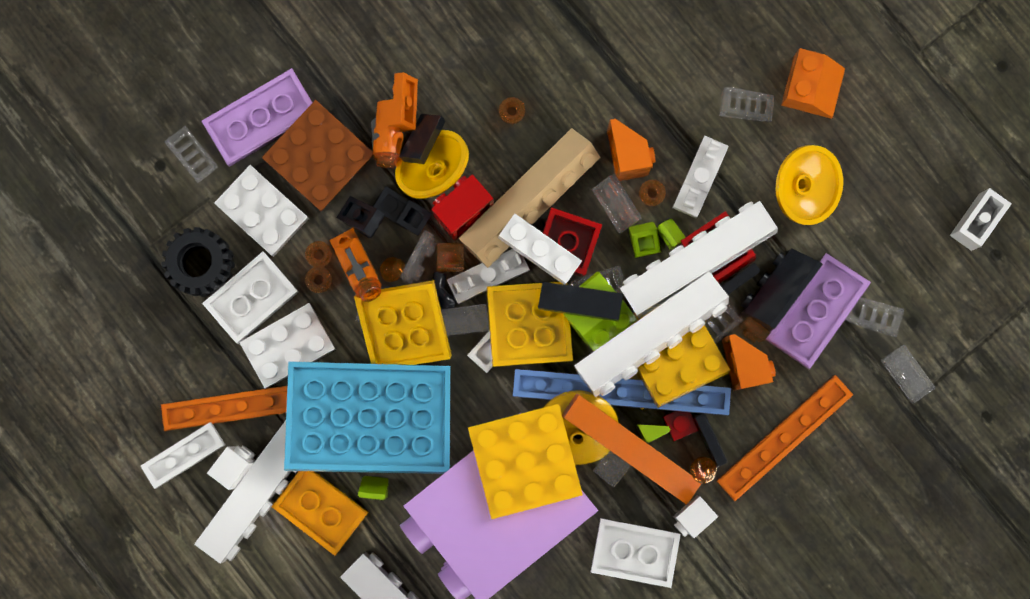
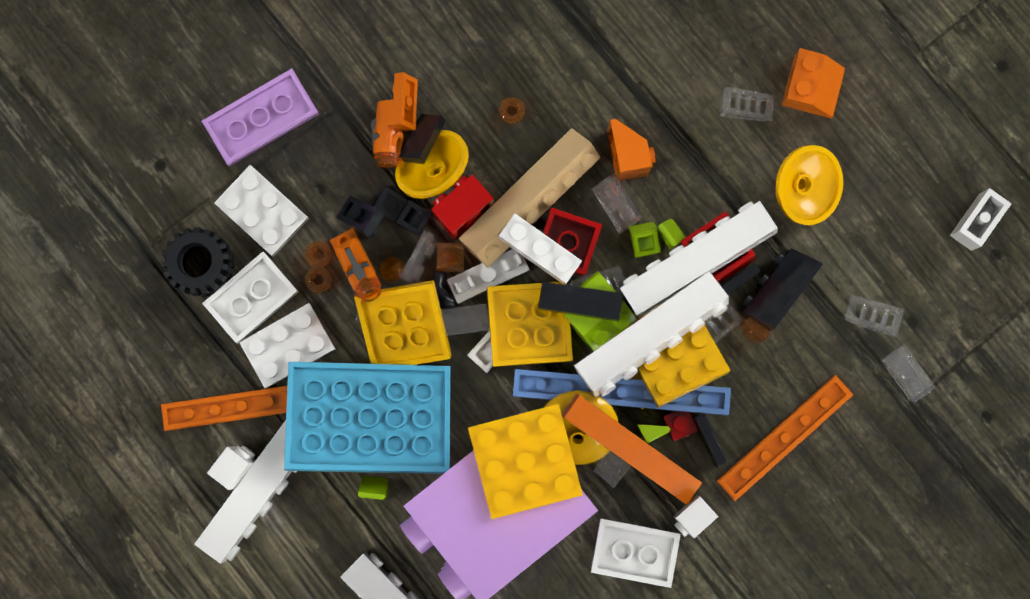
white plate [141,422,225,489] -> none
clear slope [164,126,219,183] -> none
dark orange plate [262,100,374,212] -> none
light orange tile [272,471,369,556] -> none
clear orange plate [639,180,666,206] -> none
white plate [673,136,729,218] -> none
clear orange plate [690,457,717,484] -> none
orange slope [722,334,776,391] -> none
lavender tile [765,253,871,370] -> none

